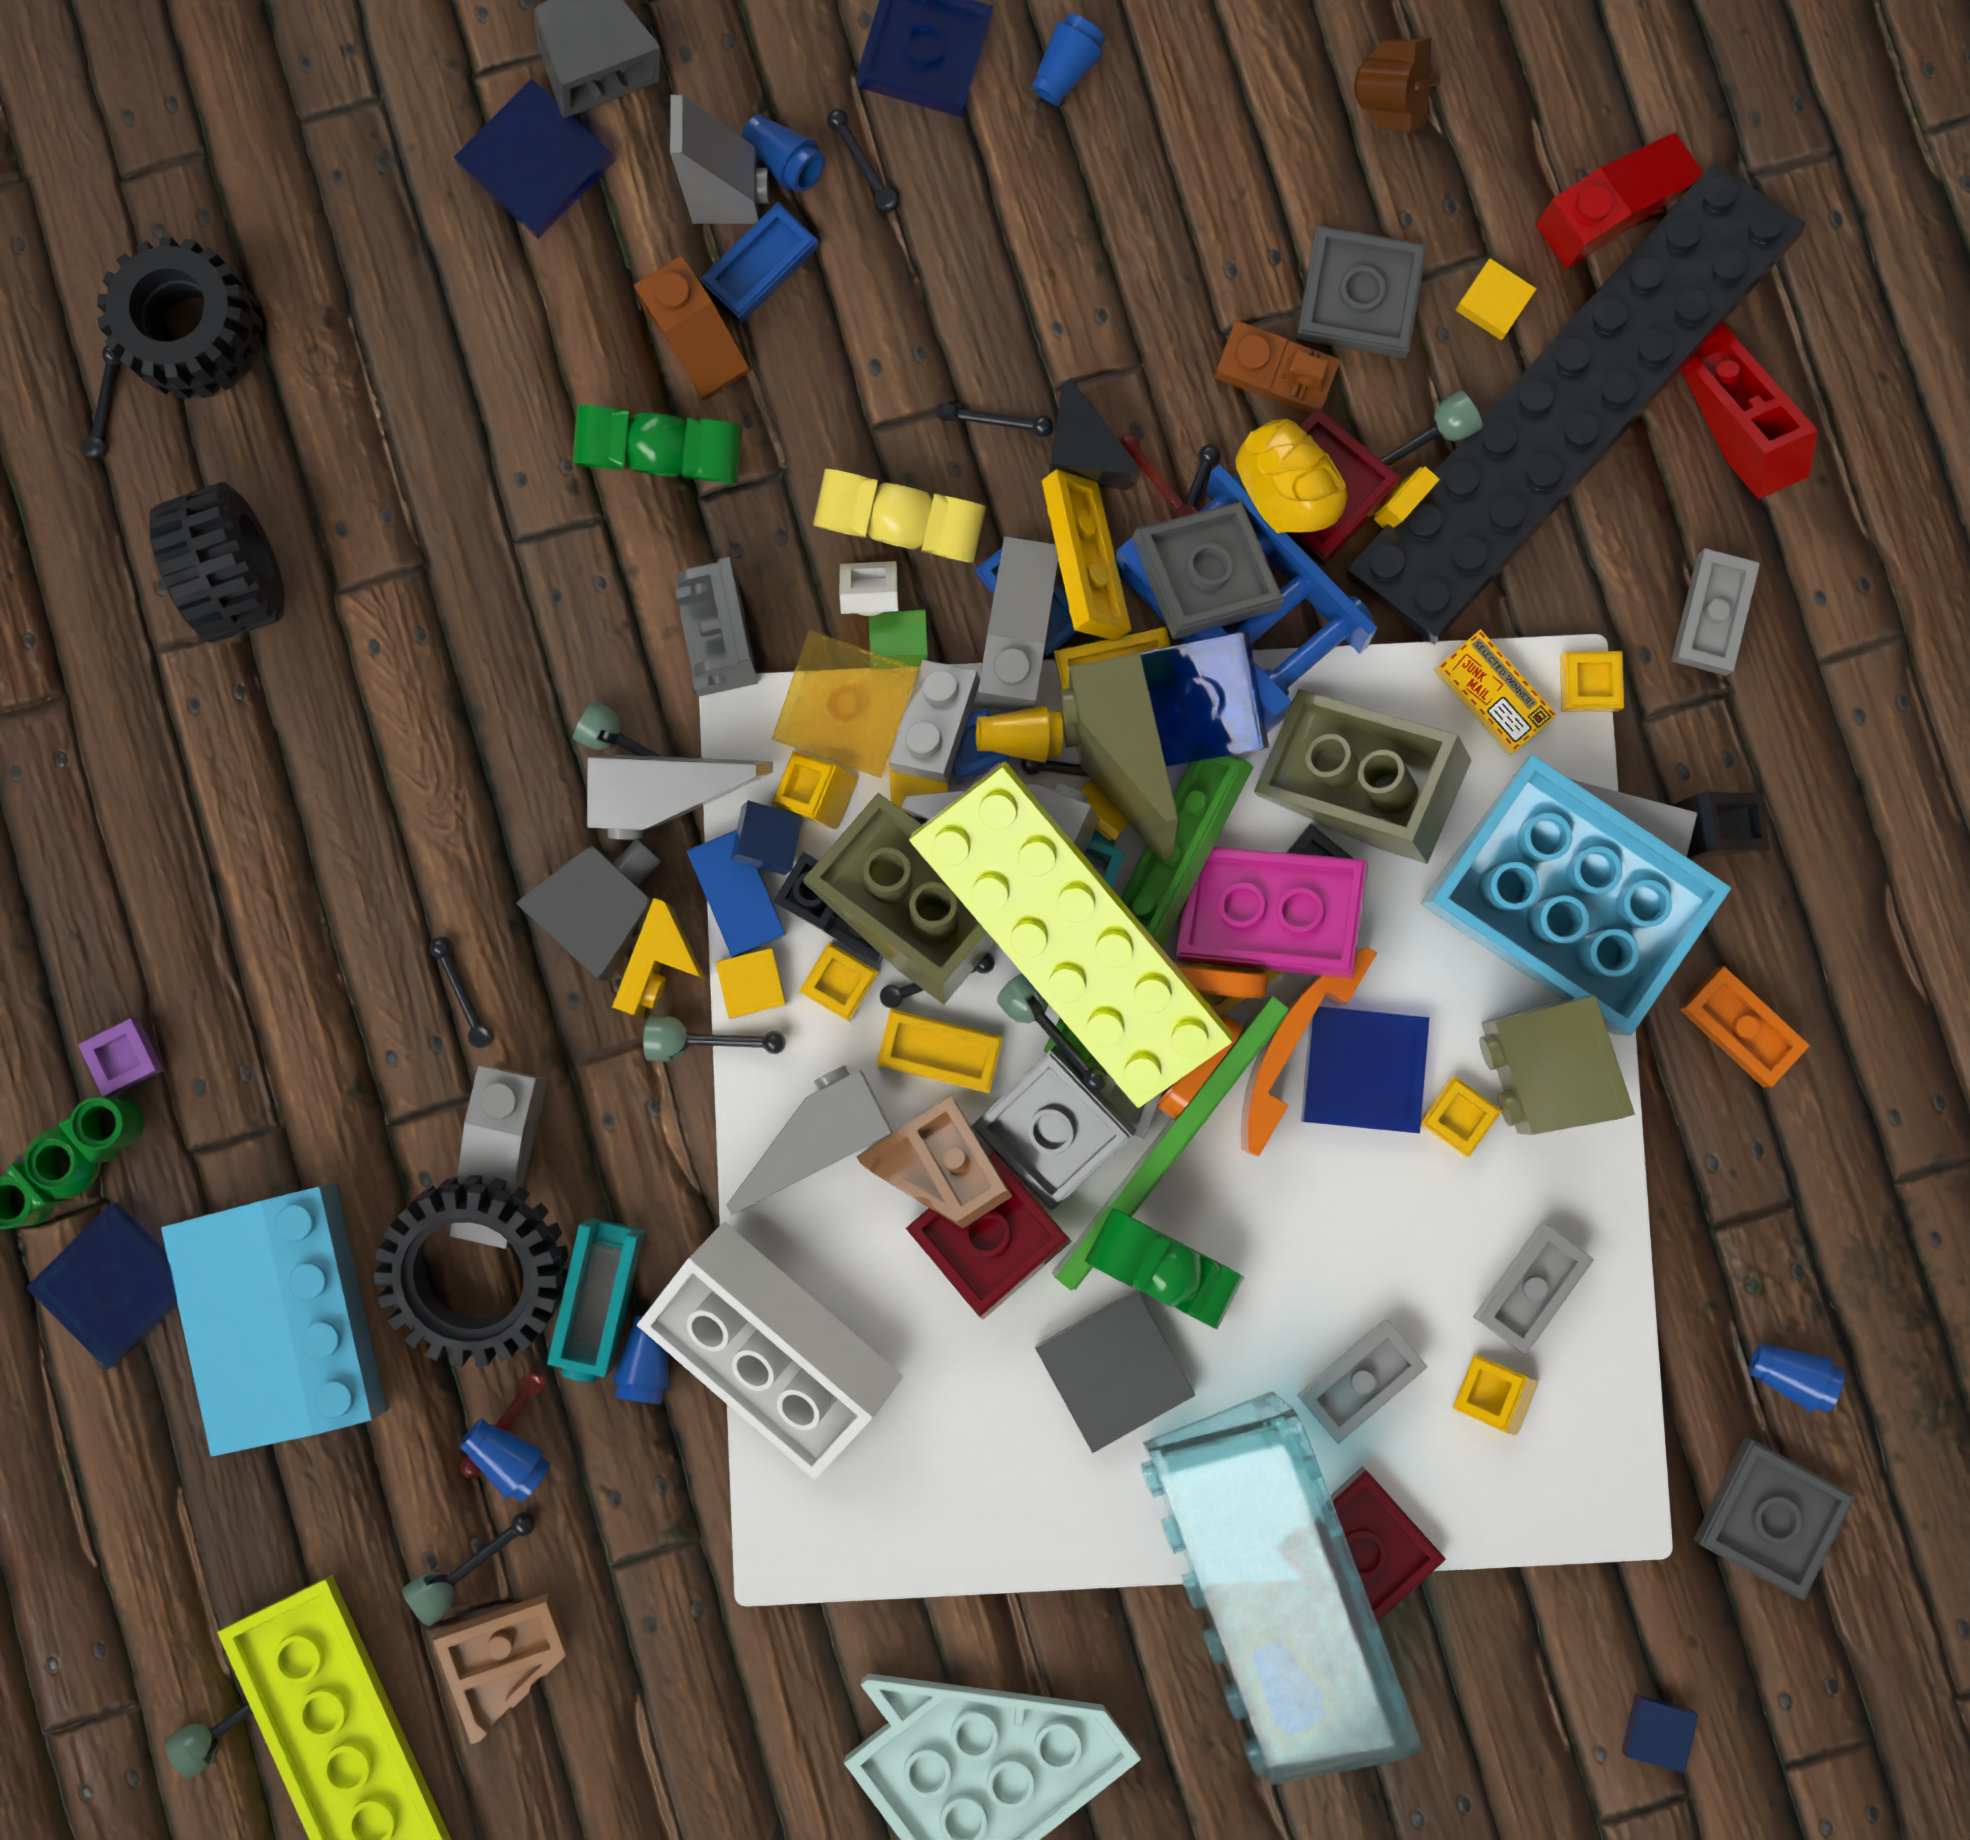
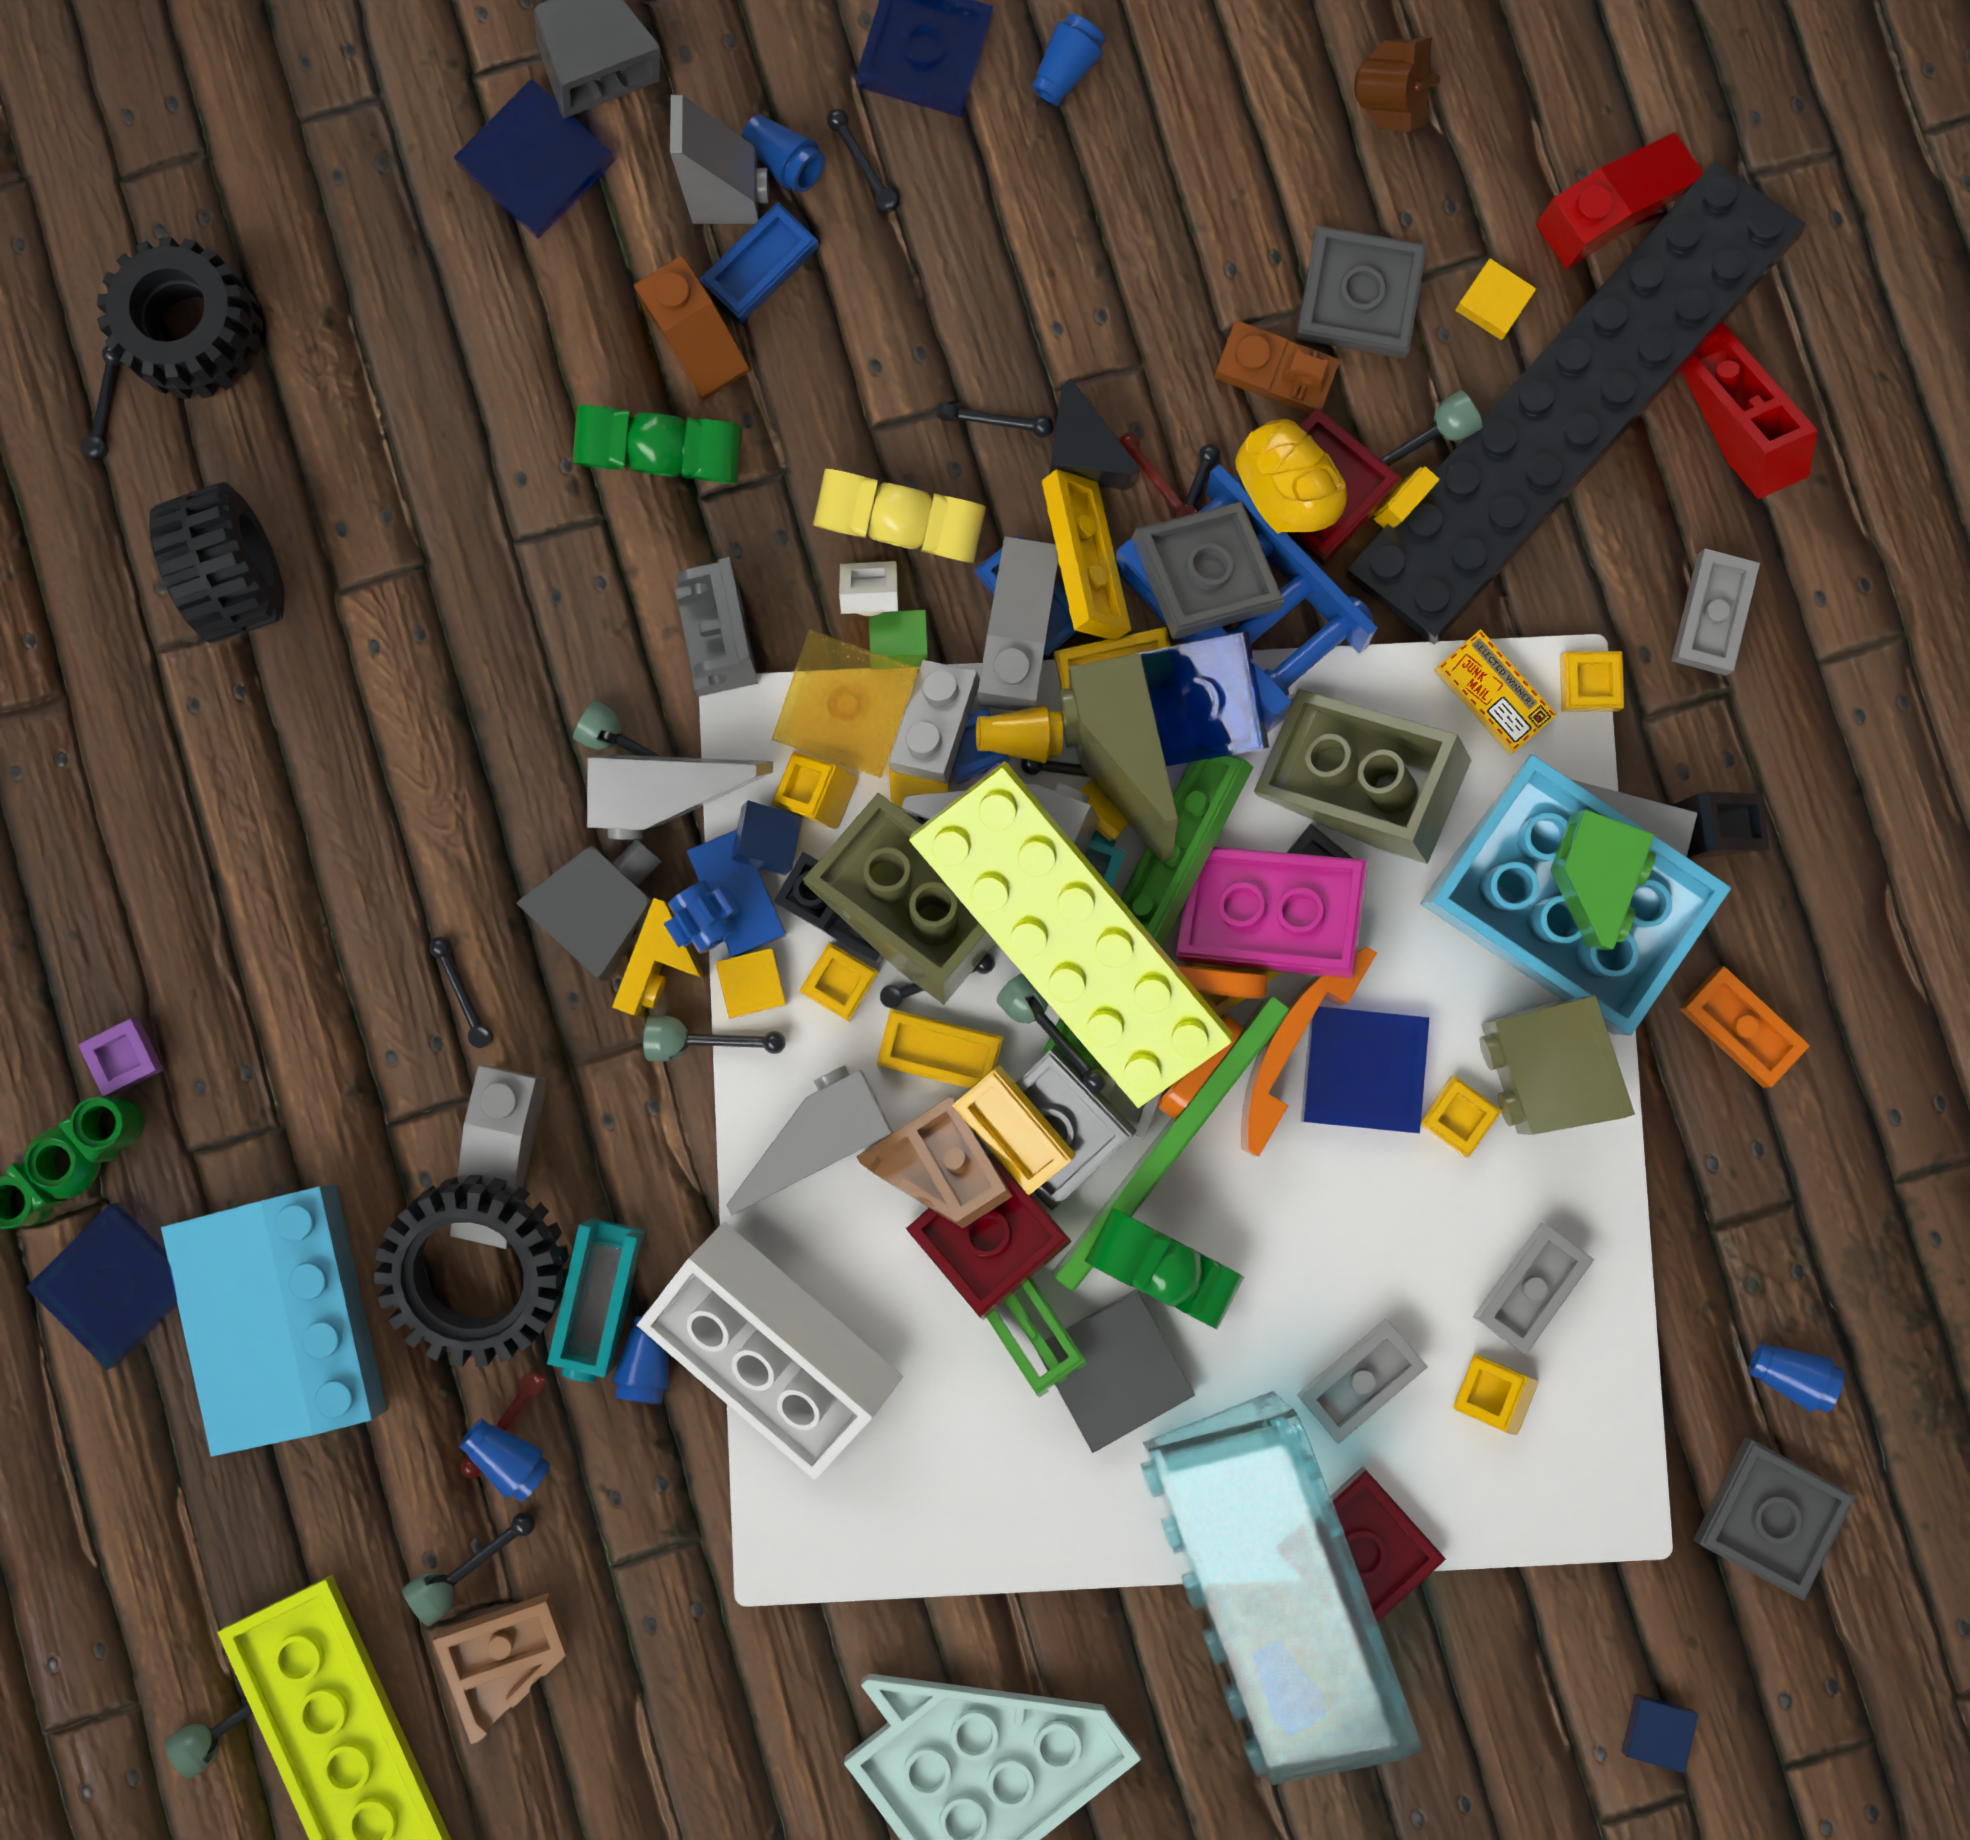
none -> blue gear [664,880,741,954]
none -> yellow tile [952,1065,1076,1195]
none -> bright green tile [986,1278,1088,1398]
none -> bright green slope [1550,810,1656,951]

